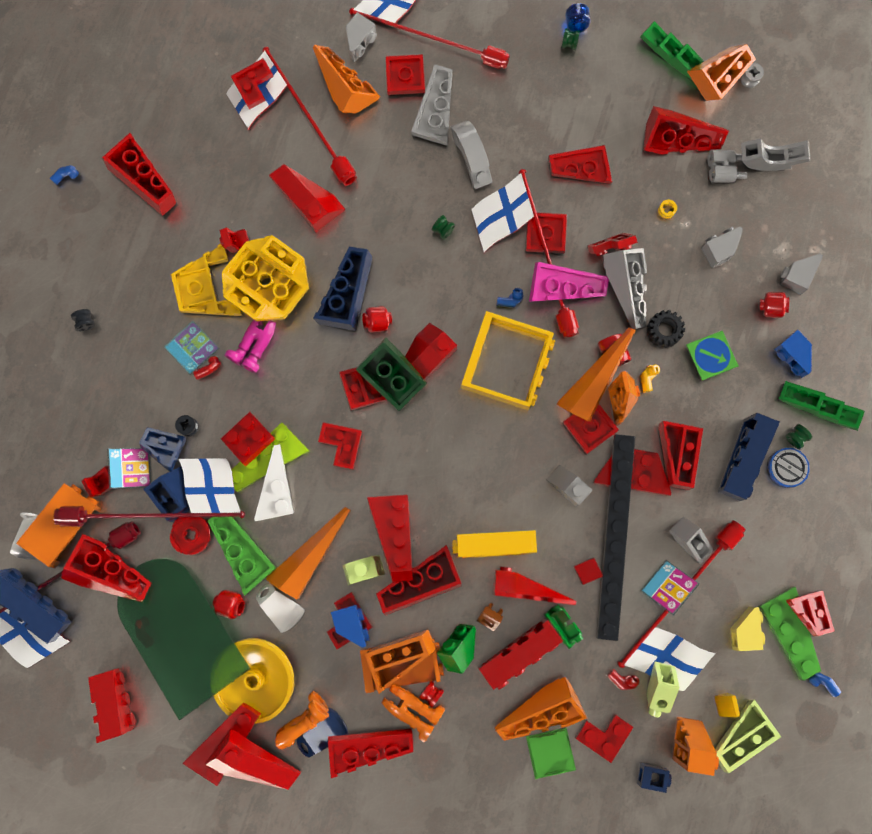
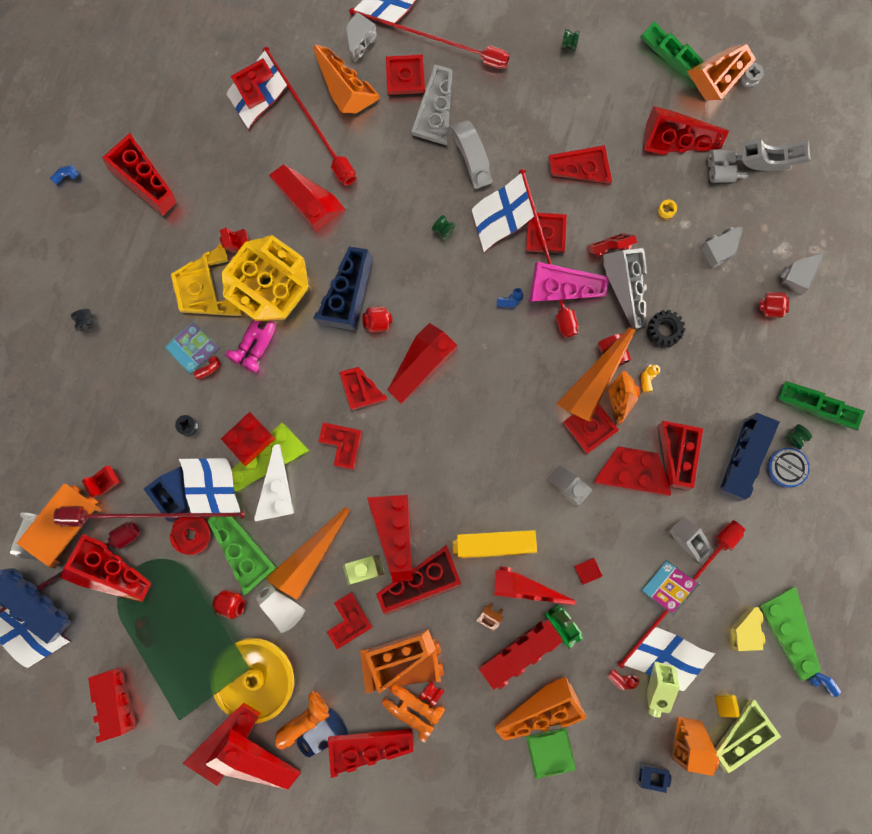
piece [107,448,151,489] -> none
dark blue wing [139,427,186,472] -> none
blue slope [331,605,370,648] -> none
dark green slope [356,338,427,411] -> none
green slope [437,624,476,674] -> none
yellow window [461,311,555,410] -> none
clear blue head [565,3,591,33] -> none
red plate [575,714,633,763] -> none
black plate [596,434,635,641] -> none
piece [686,330,738,381] -> none
blue slope [774,330,812,378] -> none
wing [786,590,835,636] -> none

